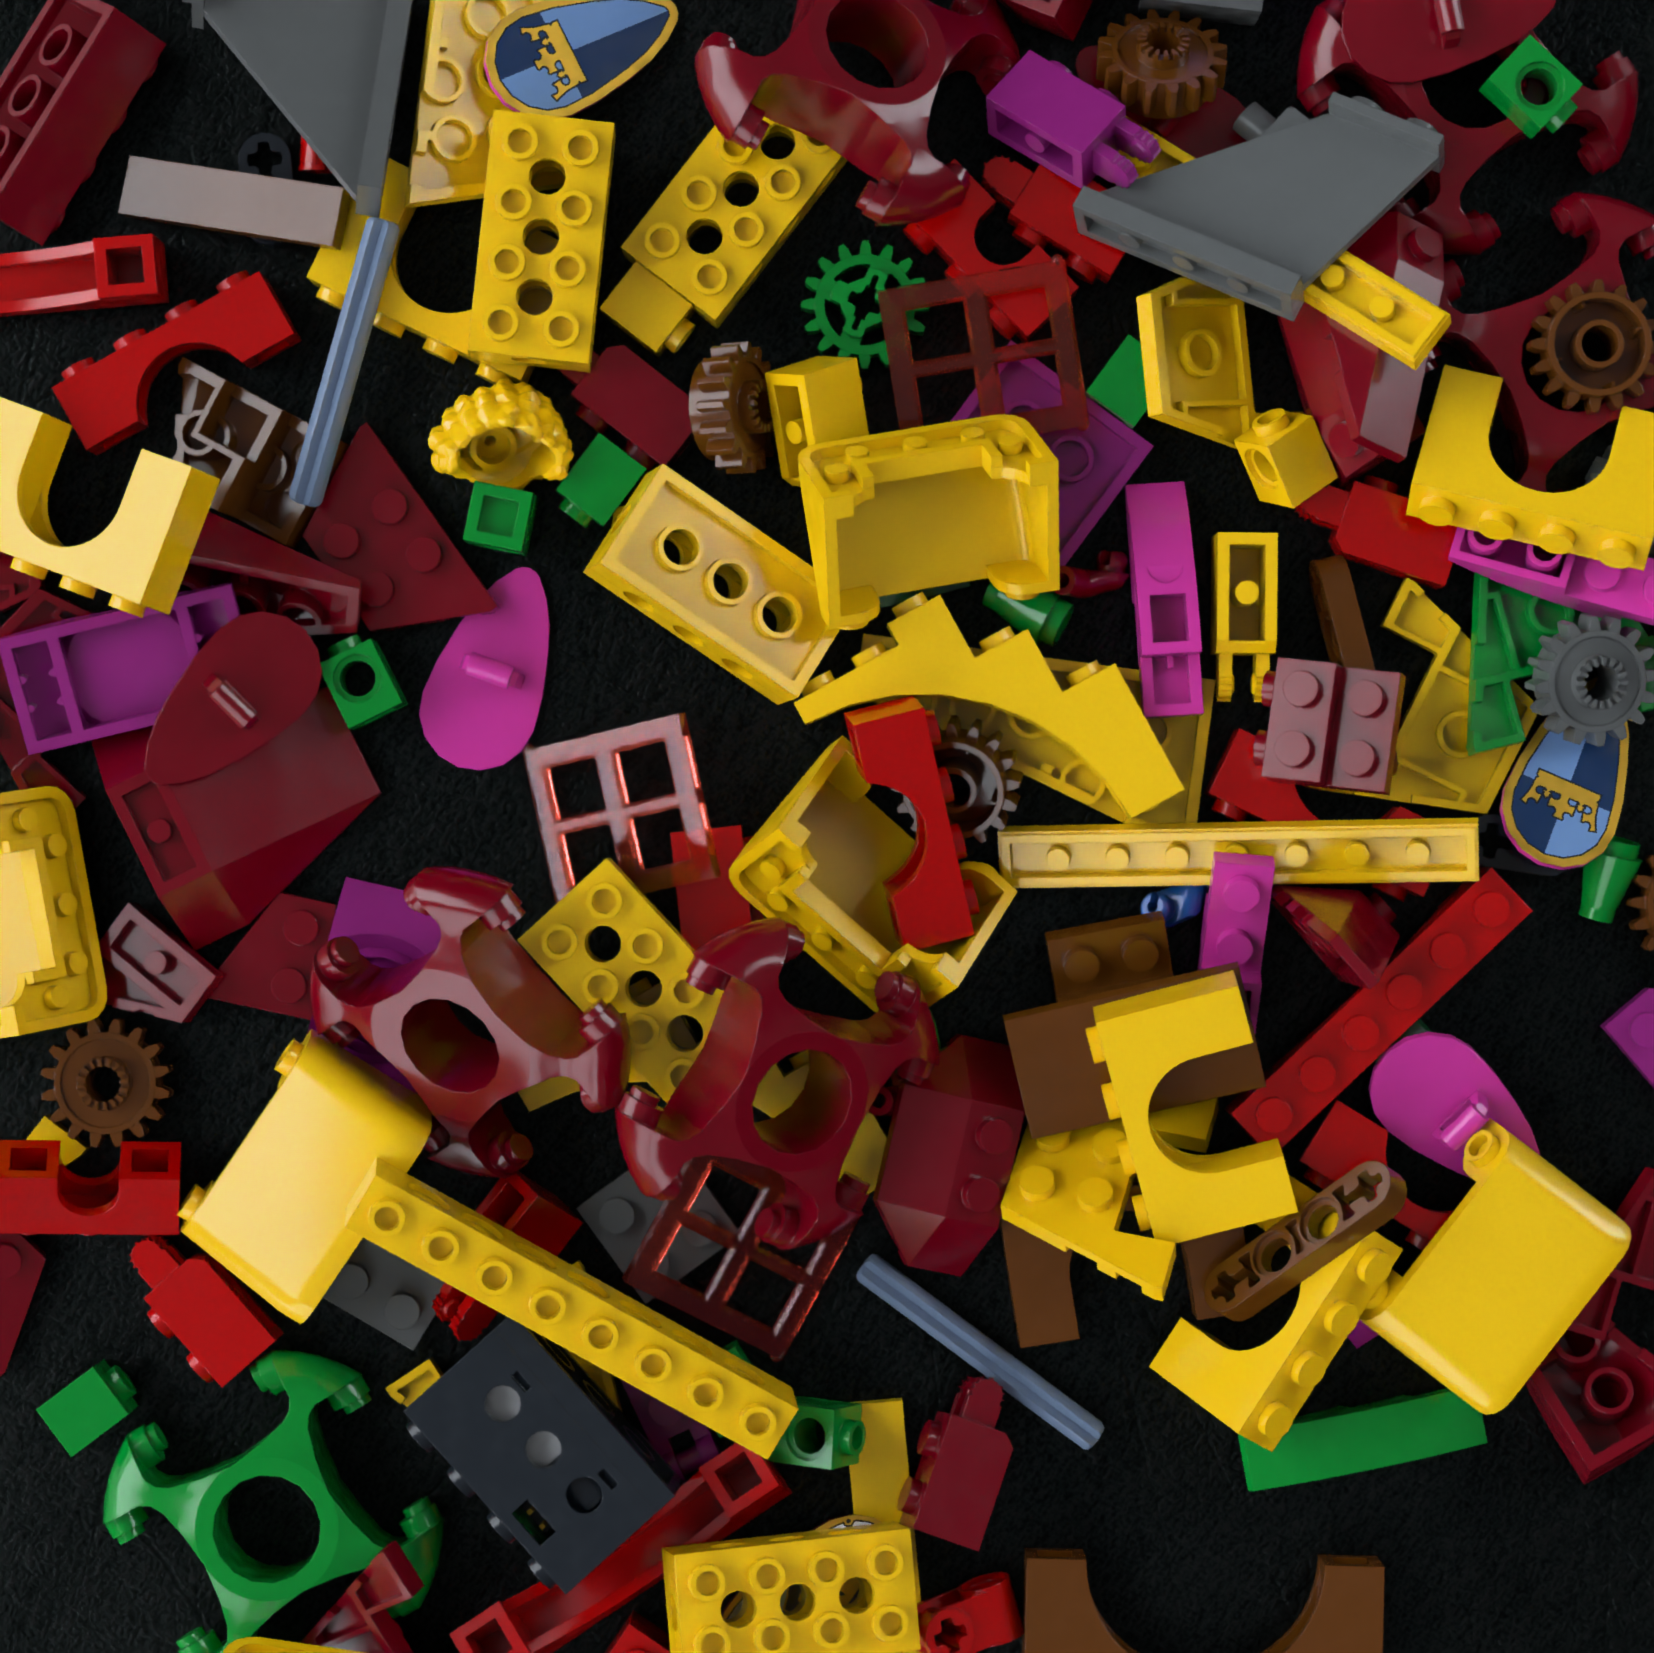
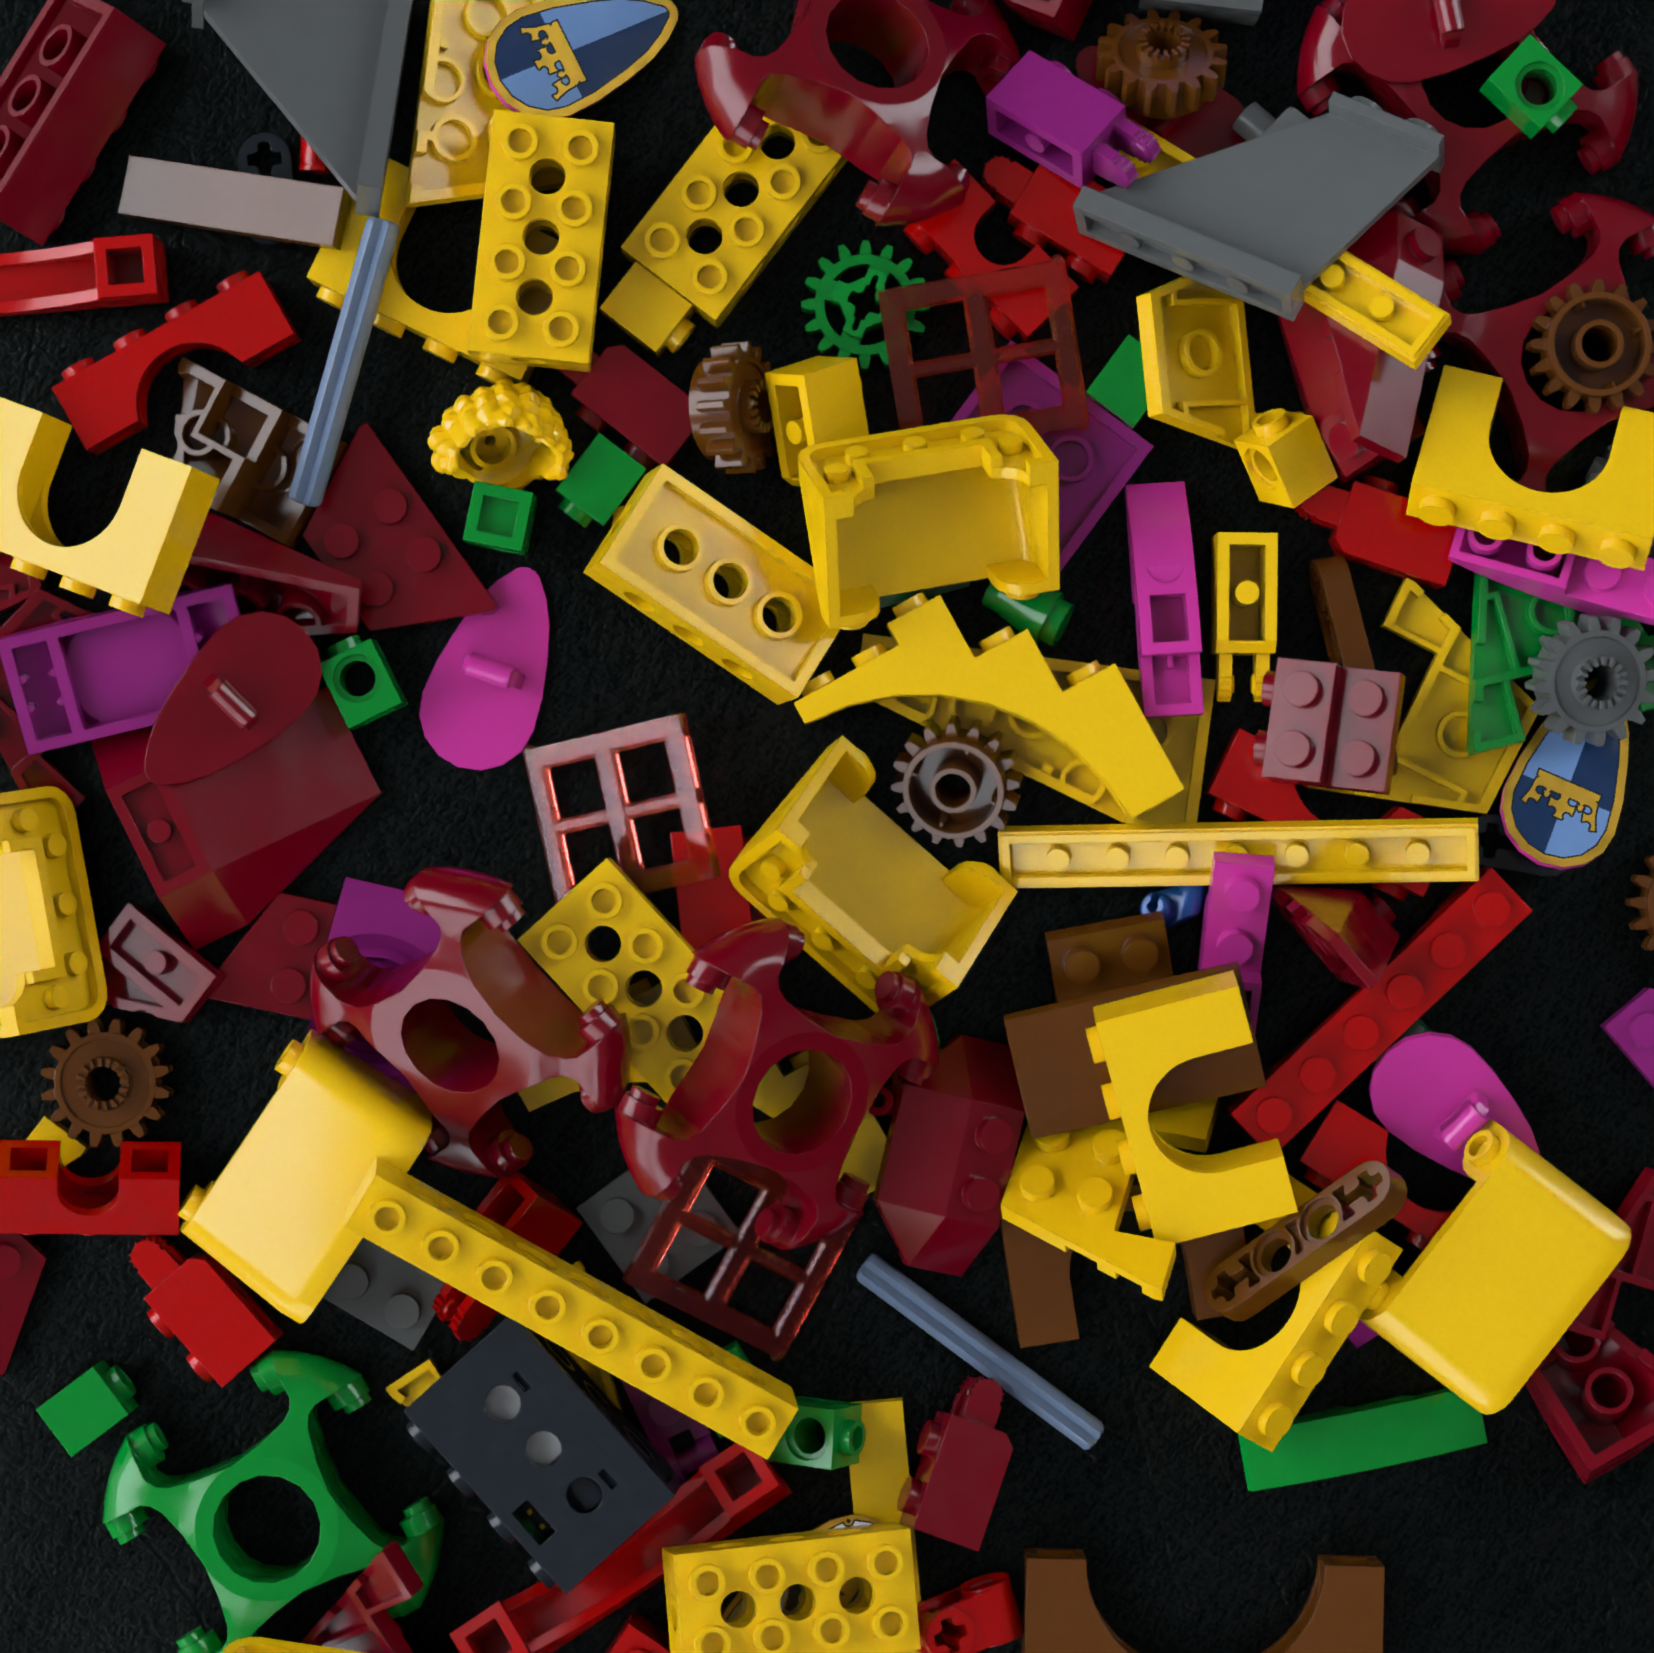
red arch [844,695,979,950] -> none
dark red arm [1054,550,1130,599] -> none
green cone [1578,835,1642,923] -> none

